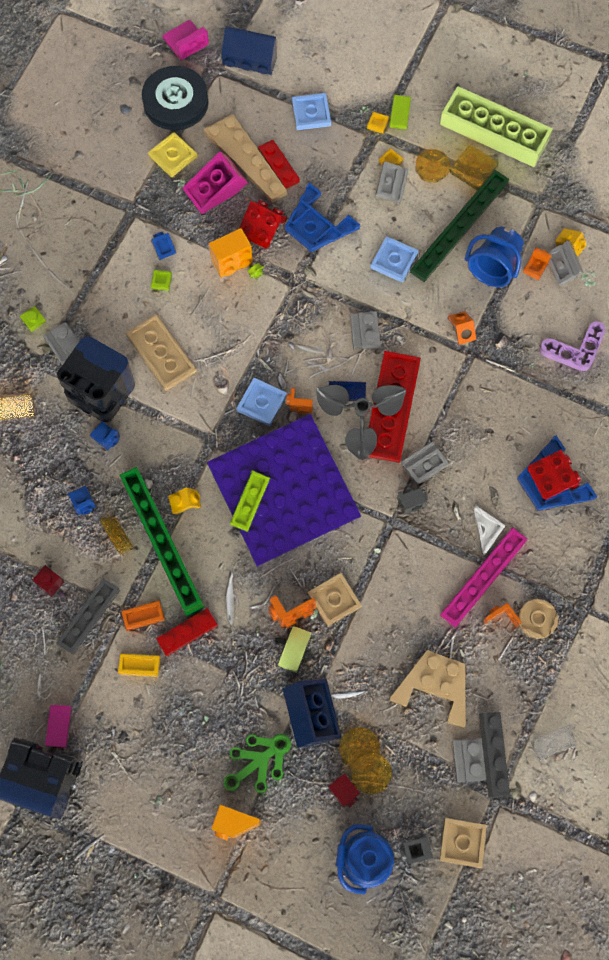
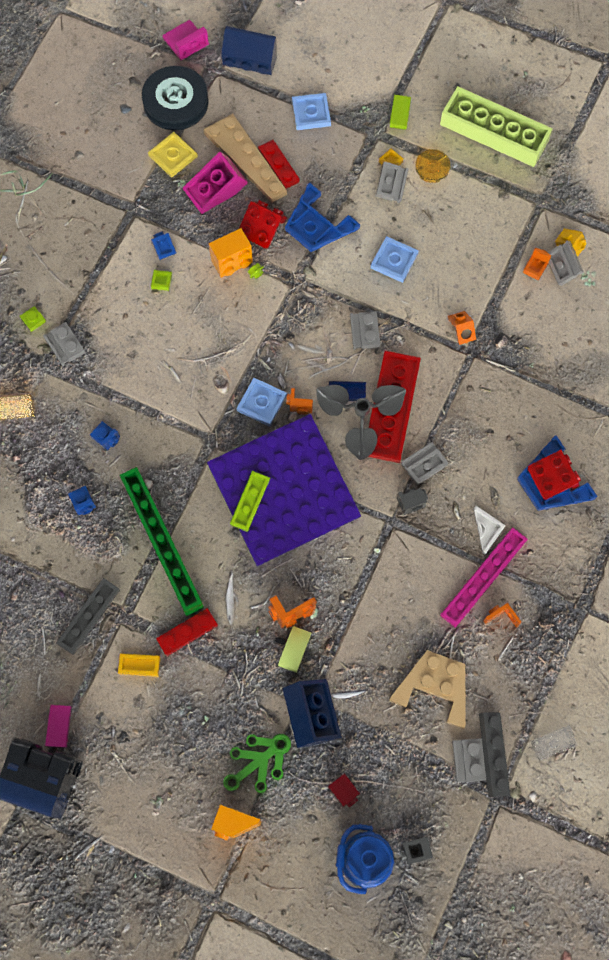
dark red brick [32,565,64,597] -> none
black piece [57,337,135,422] -> none
clear yellow slope [99,517,133,555] -> none
orange tile [121,600,165,631] -> none
tan tile [126,314,197,391] -> none
yellow bracket [168,487,201,514] -> none
tan plate [307,573,362,627] -> none
clear yellow tile [339,727,380,769] -> none
clear yellow tile [351,752,392,795] -> none
yellow tile [367,112,389,134] -> none
dark green plate [410,170,510,283] -> none
tan plate [439,818,487,868] -> none
clear yellow plate [449,145,499,191] -> none
blue piece [465,226,524,287] -> none
tan tile [518,599,558,639] -> none
lavender beam [540,321,605,371] -> none

